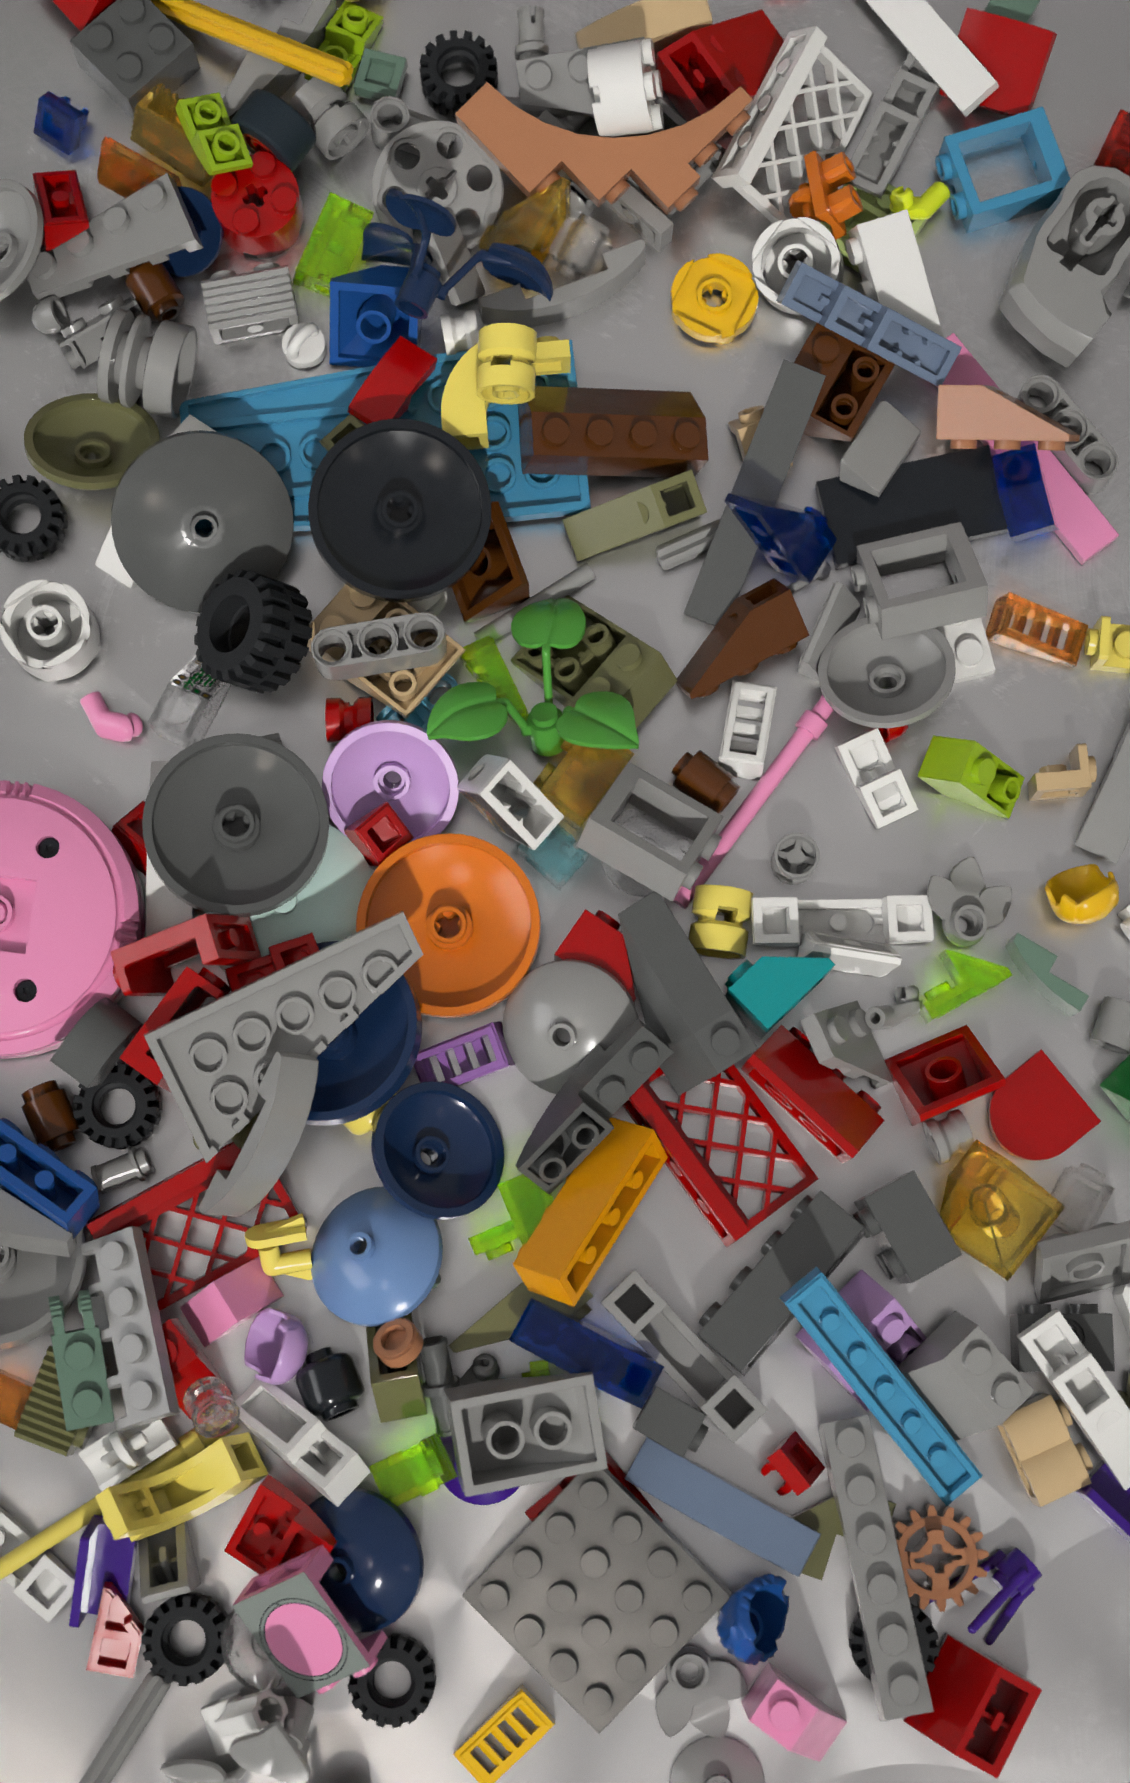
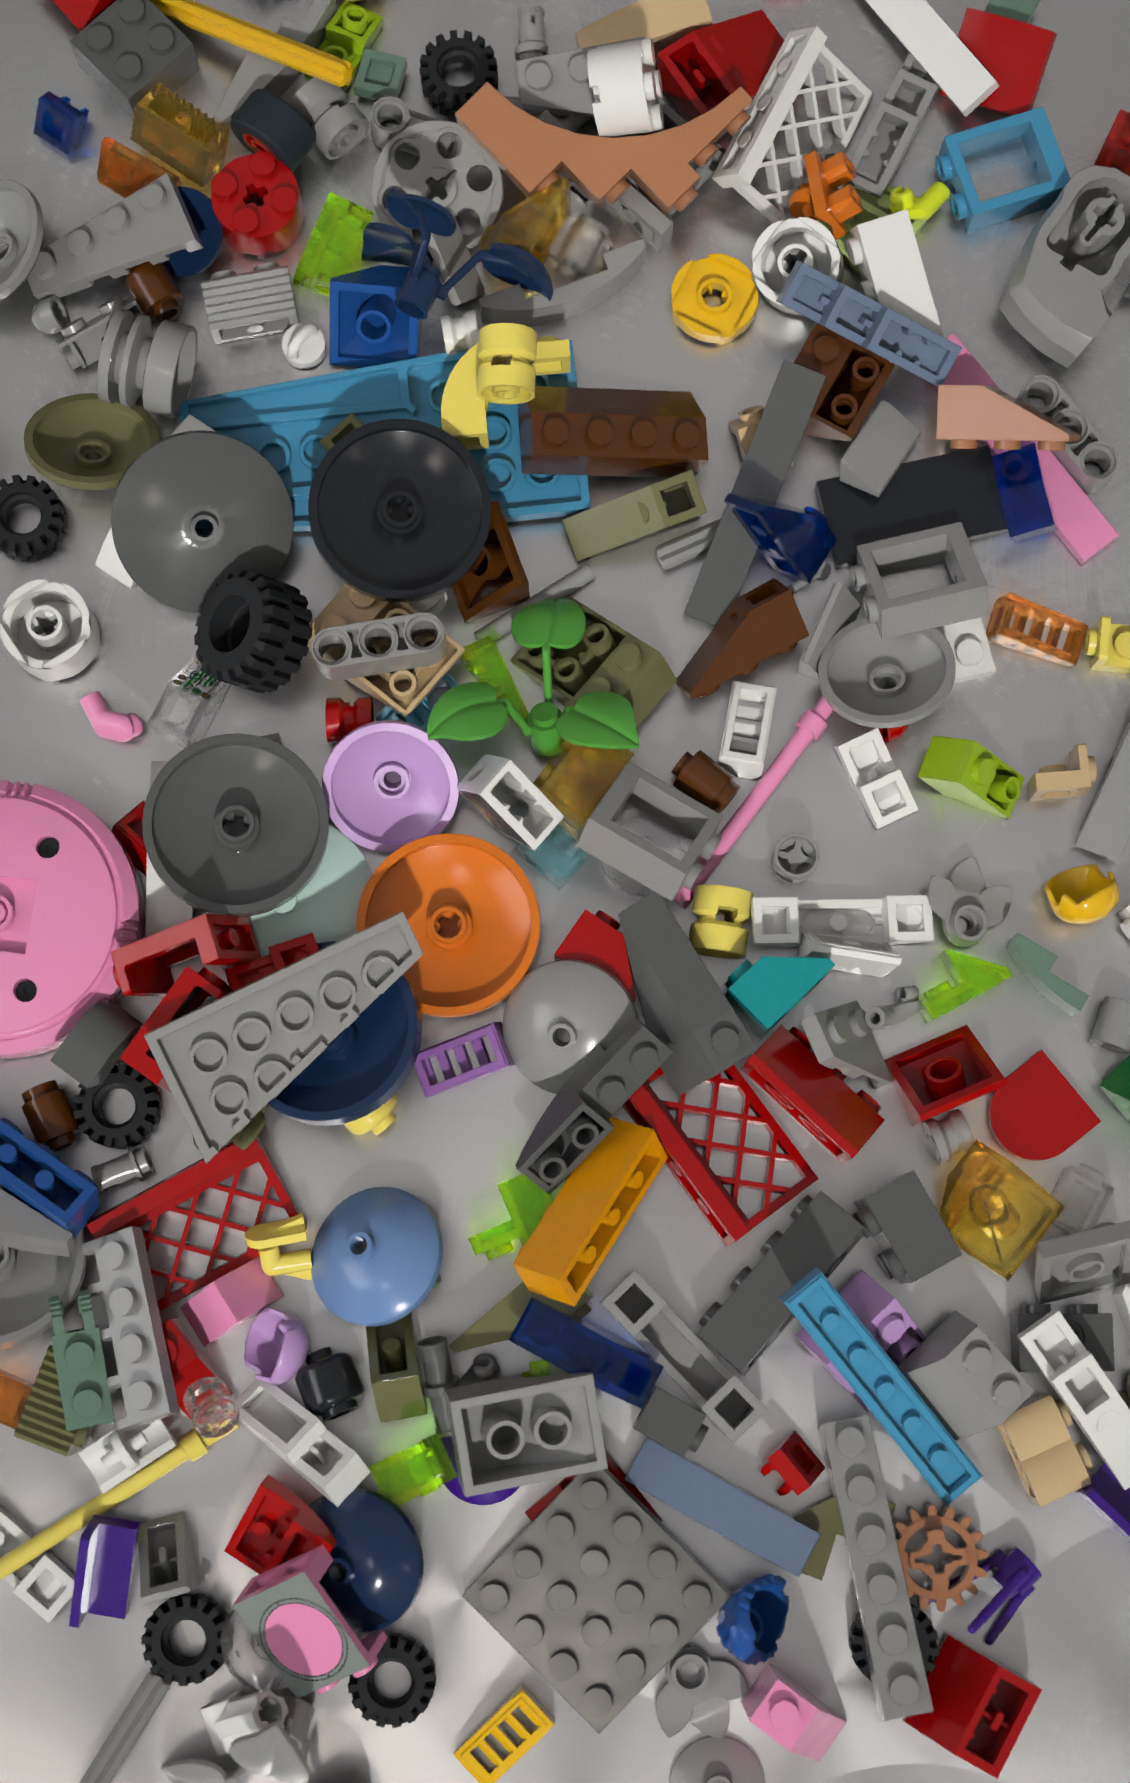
red slope [32,170,89,251] -> none
tile [86,1581,144,1679] -> none
light yellow arch [95,1432,268,1542] -> none
lime slope [175,92,253,176] -> none
light grey slope [198,1051,319,1217] -> none
red slope [344,802,414,866] -> none
red slope [347,336,437,424] -> none
dark blue dish [371,1081,504,1220] -> none
nougat tile [373,1318,423,1368] -> none

